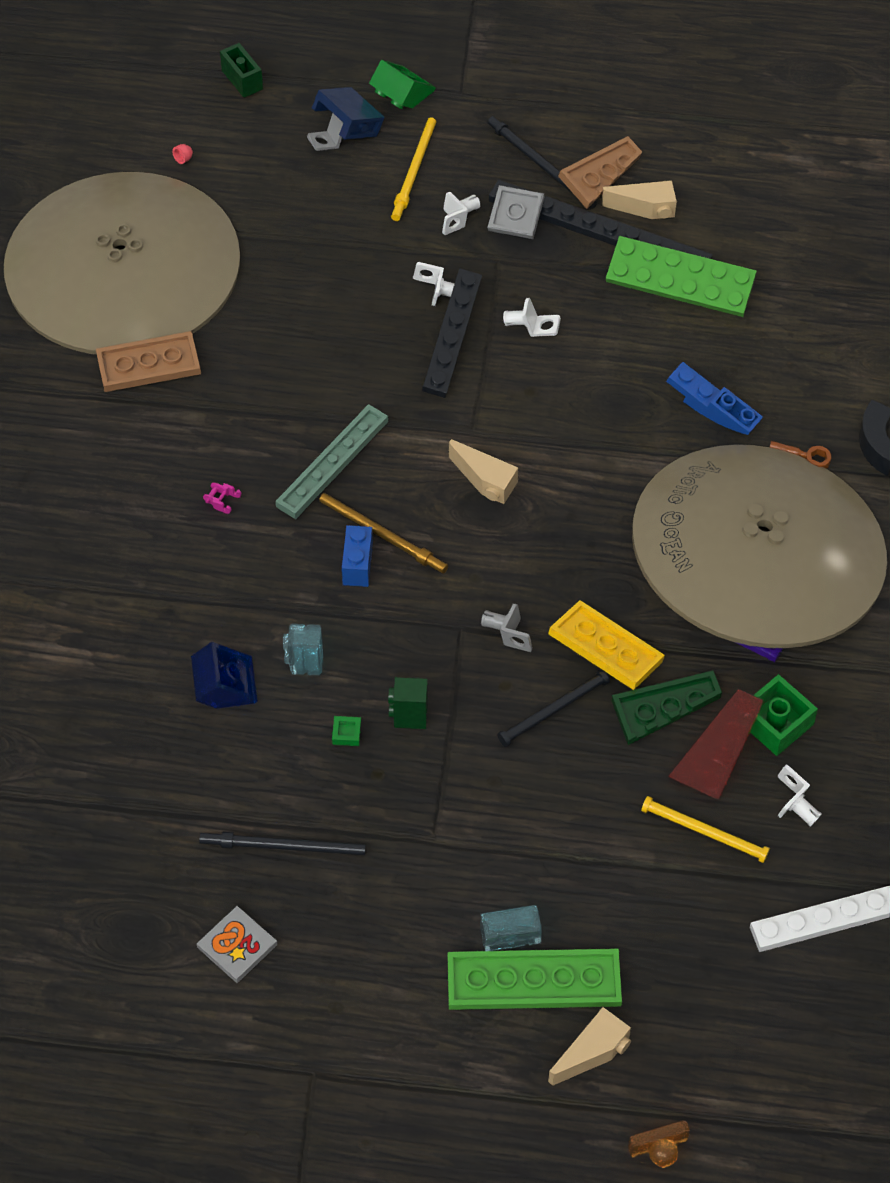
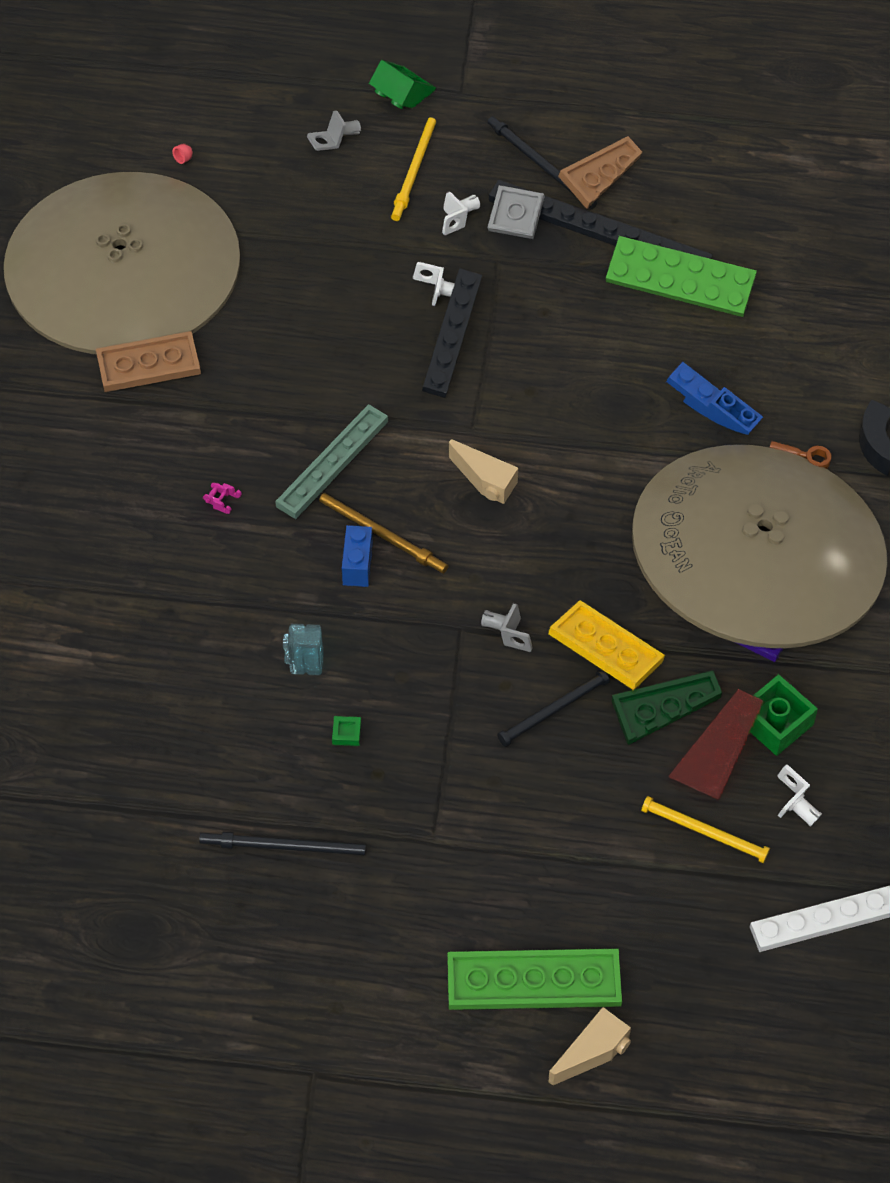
clear blue slope [191,642,257,709] -> none
light grey tile [197,906,277,983] -> none
dark green brick [220,43,263,98] -> none
dark blue panel [312,87,385,140] -> none
dark green brick [388,677,428,729] -> none
clear light blue brick [480,905,542,951] -> none
white bracket [503,298,561,337] -> none
tan slope [602,181,677,219] -> none
clear orange tile [628,1120,690,1167] -> none

